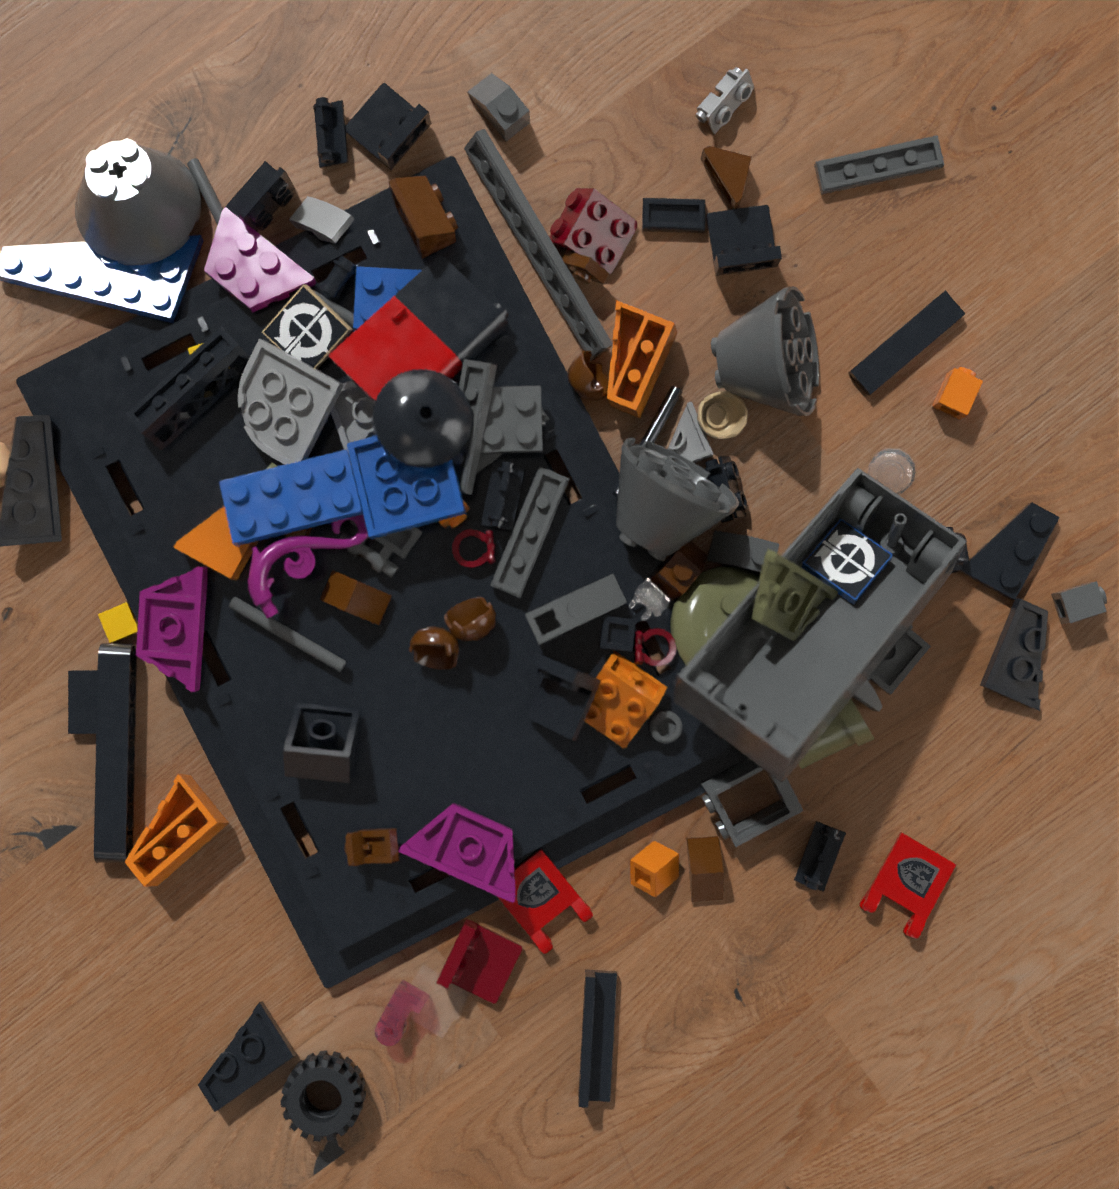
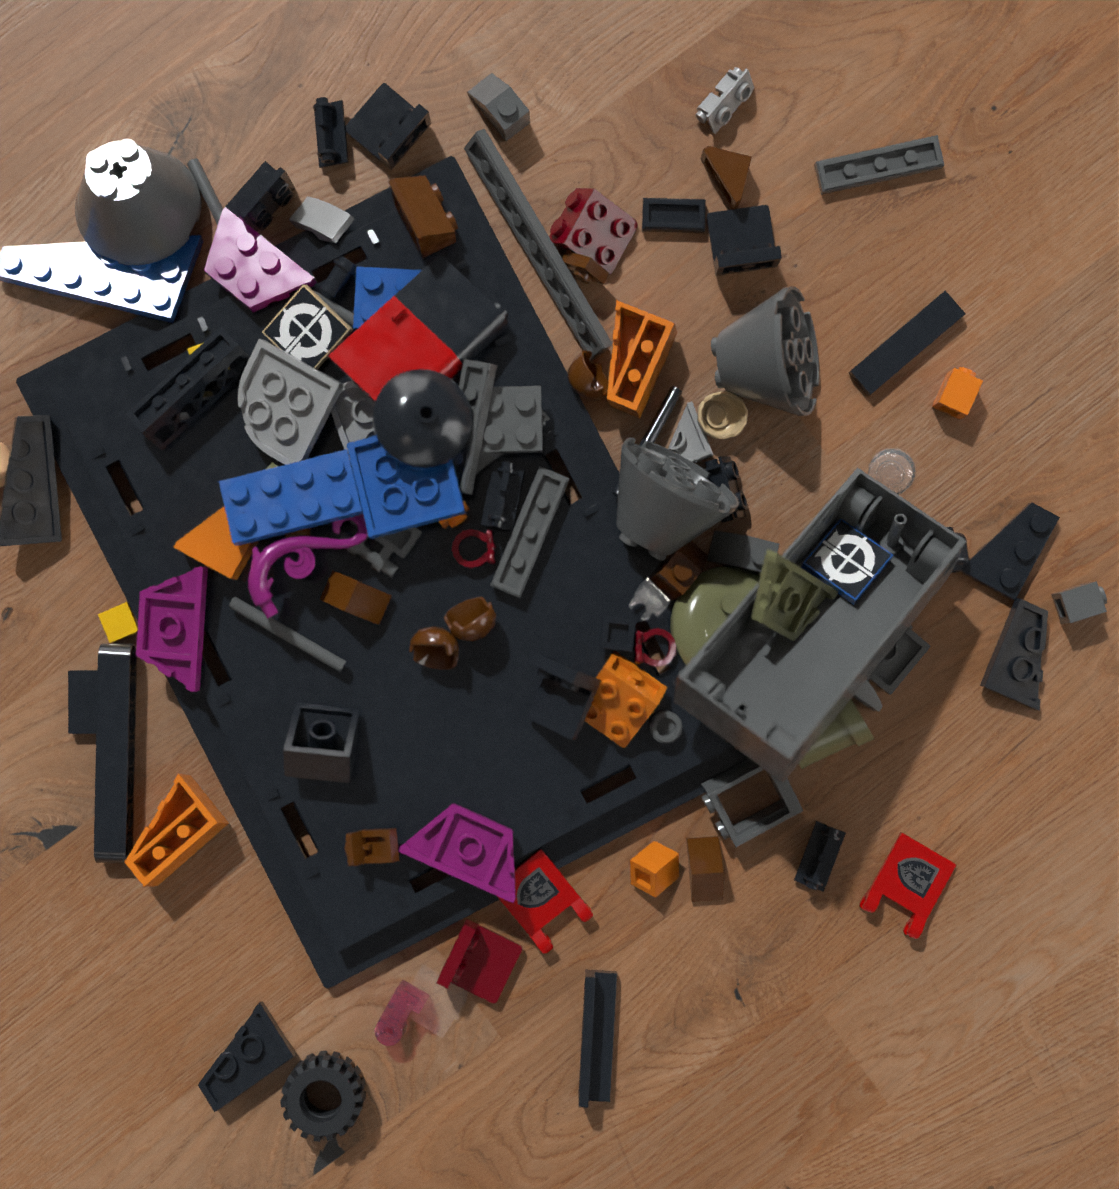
dark grey slope [525,574,627,645] -> none

